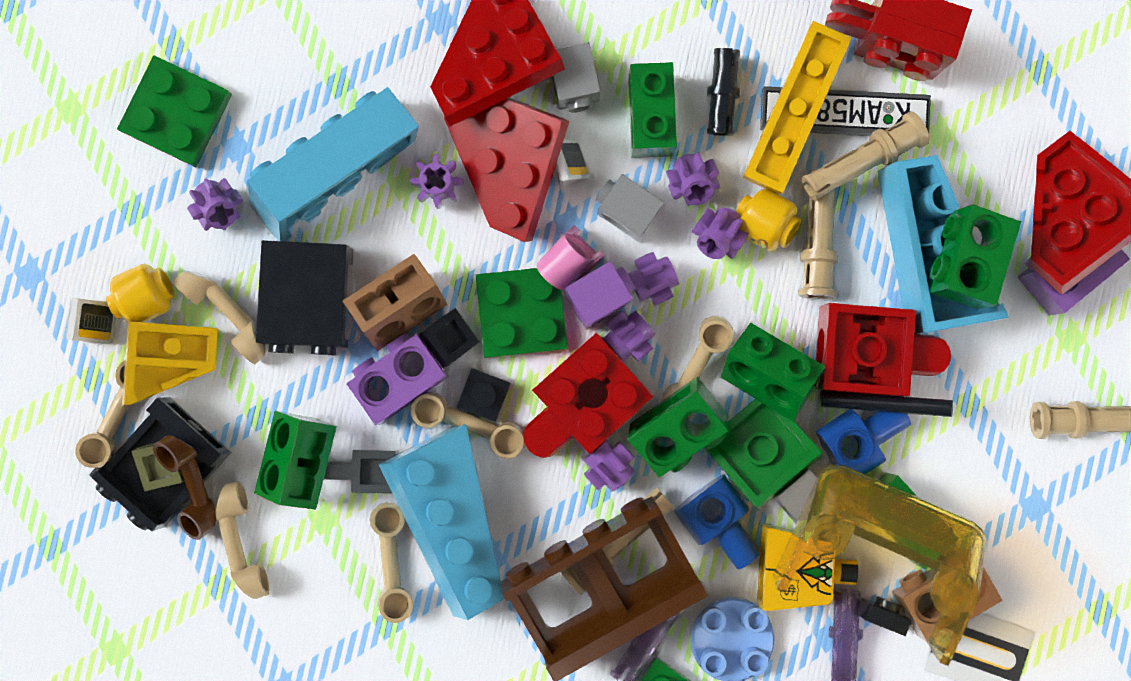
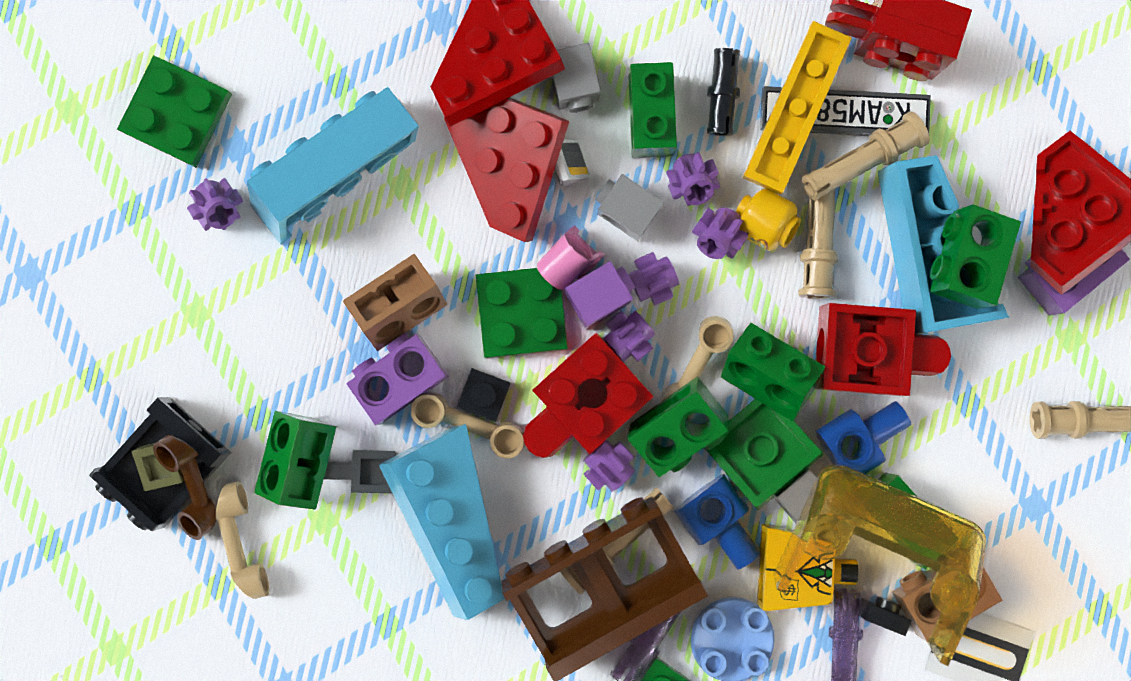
slope [65,297,116,344] -> none
tan bar [75,360,130,468] -> none
yellow head [106,263,175,323] -> none
yellow wing [122,321,218,405] -> none
tan bar [173,271,266,365] -> none
black panel [255,240,354,356] -> none
tan bar [369,502,413,623] -> none
medium lavender gear [410,154,464,209] -> none
black plate [419,308,480,368] -> none
black bar [821,390,953,417] -> none

